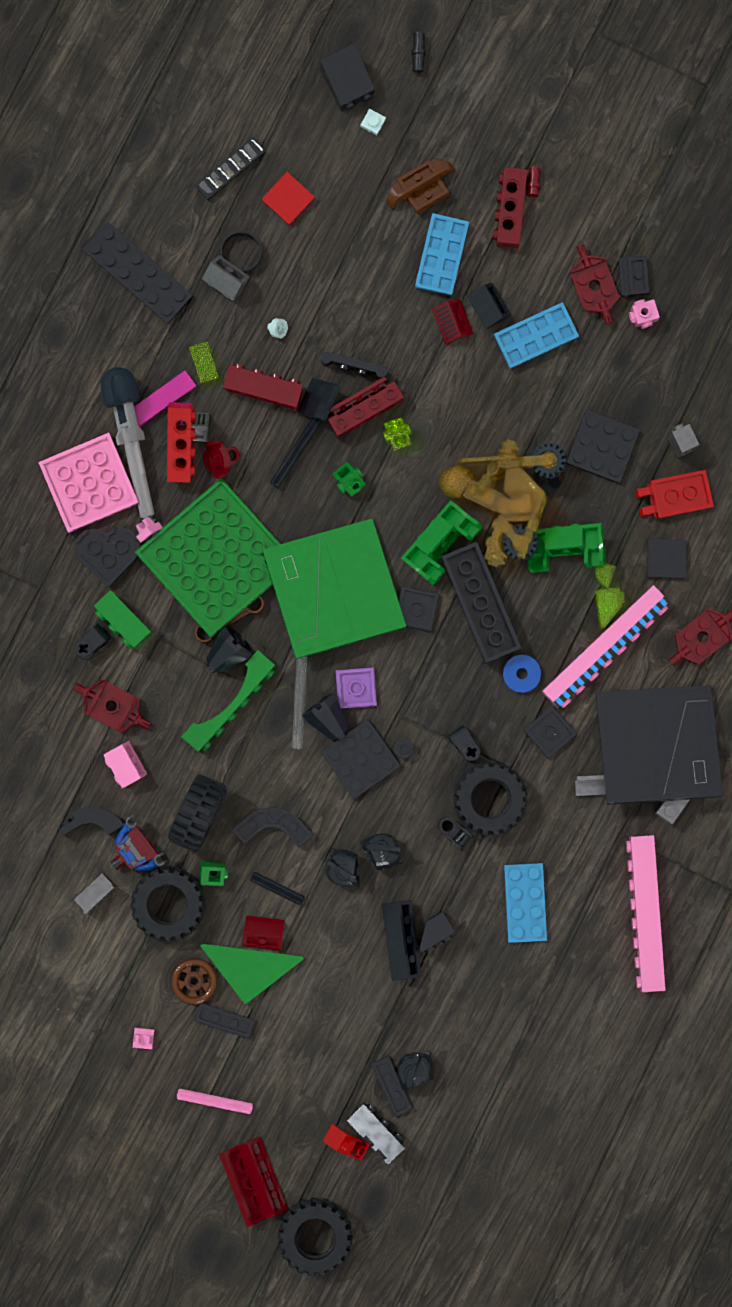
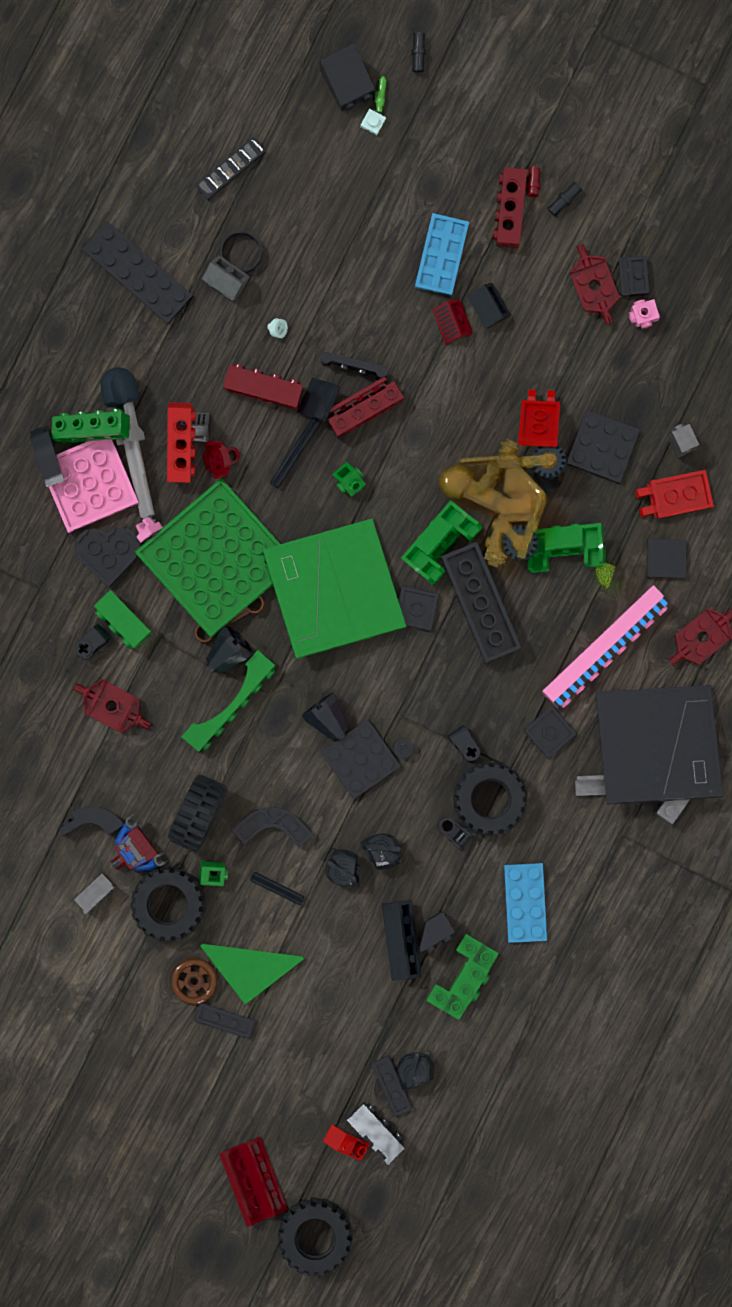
bright pink brick [104,741,147,788] -> none
bright pink tile [133,1027,155,1049] -> none
dark pink tile [134,371,197,427] -> none
bright pink axle [177,1089,253,1114] -> none
clear neon green plate [189,342,219,384] -> none
dark red panel [242,916,284,950] -> none
red tile [261,172,315,226] -> none
clear axle [292,656,307,749] -> none
medium lavender tile [336,667,377,709] -> none
clear neon green brick [383,417,412,451] -> none
reddish brown plate [387,160,456,214] -> none
dark azure plate [494,302,579,369] -> none
blue tile [503,655,541,693] -> none
clear neon green slope [595,587,624,629] -> none
bright pink brick [626,835,665,992] -> none
none -> black arch [30,426,65,487]
none -> green brick [51,409,130,444]
none -> bright green piece [375,76,386,113]
none -> green bracket [426,933,499,1020]
none -> red tile [518,389,560,447]
none -> black pin [547,181,582,217]

